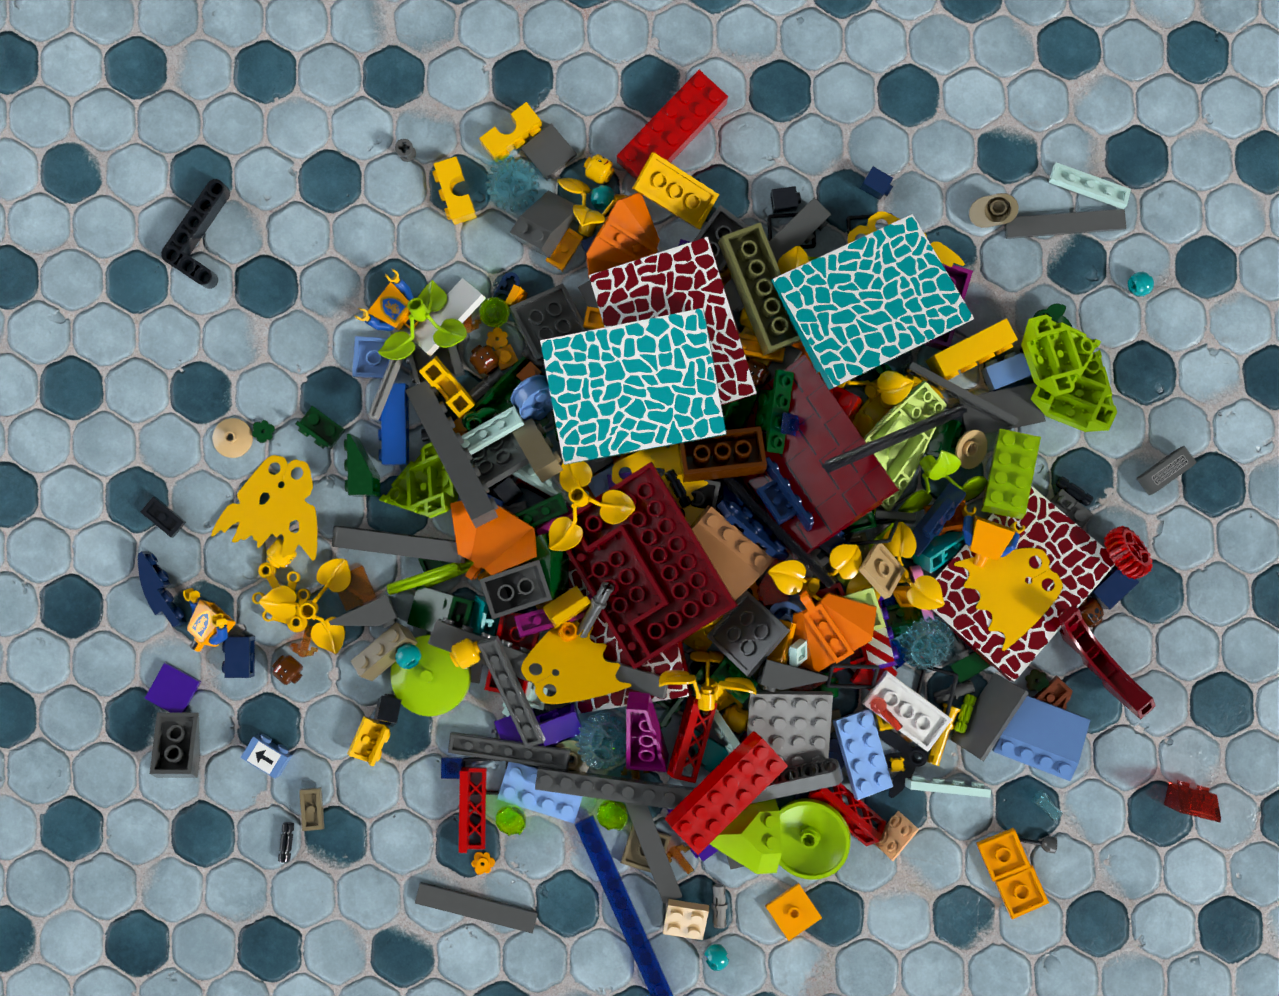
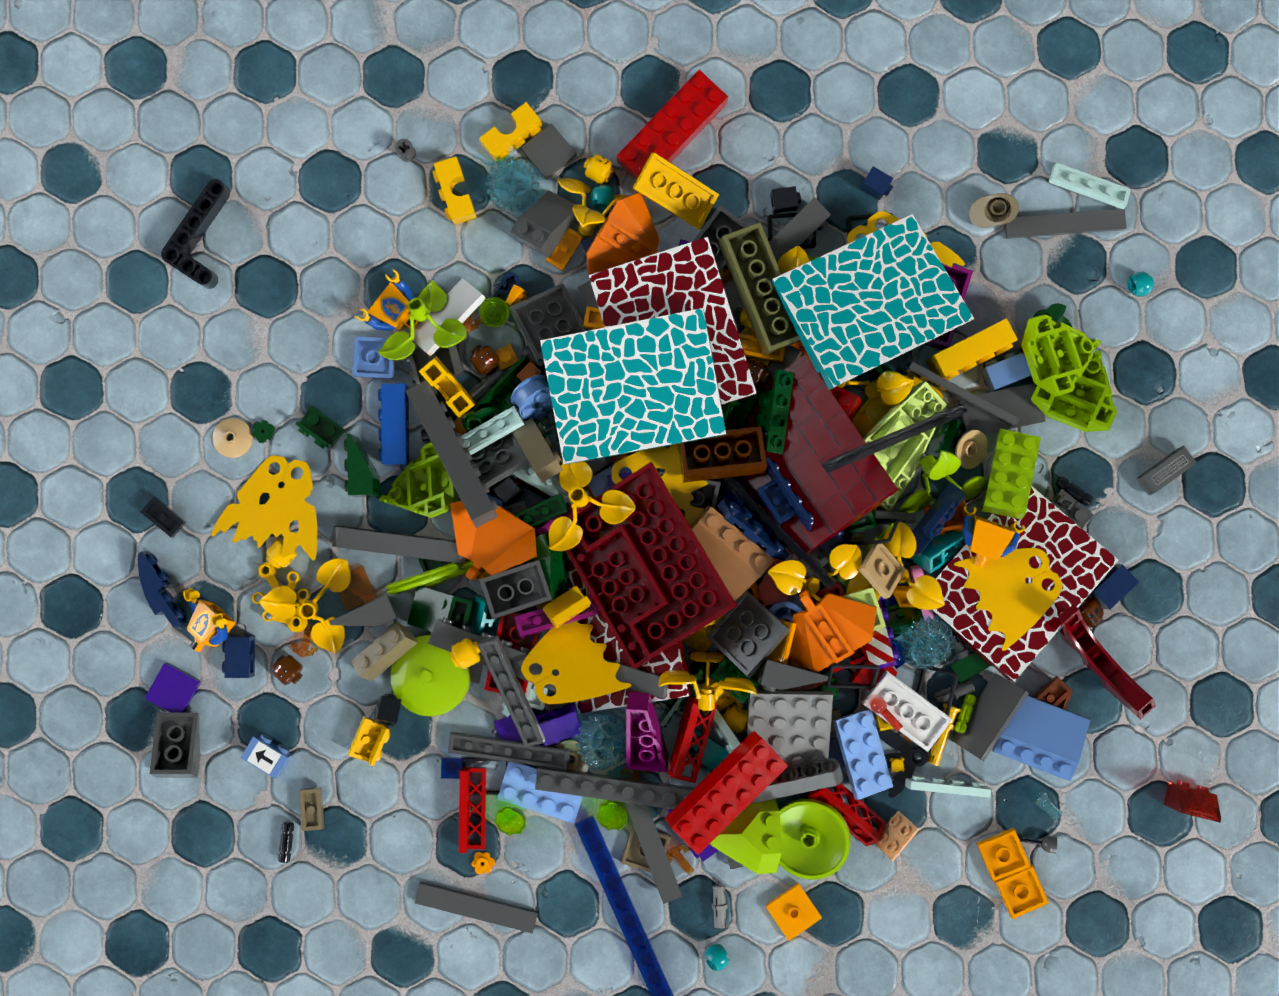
light grey axle [368,359,403,420] -> none
teal piece [395,643,421,669] -> none
light orange plant [486,327,508,350] -> none
light orange plate [558,622,578,642] -> none
dark grey pin [576,582,614,638] -> none
tan plate [663,899,709,940] -> none
black axle [665,469,692,508] -> none
clear blue plate [781,413,799,436] -> none
light aqua plate [788,639,807,667] -> none
dark green plant [1025,669,1049,692] -> none
red gear [1104,526,1153,580] -> none

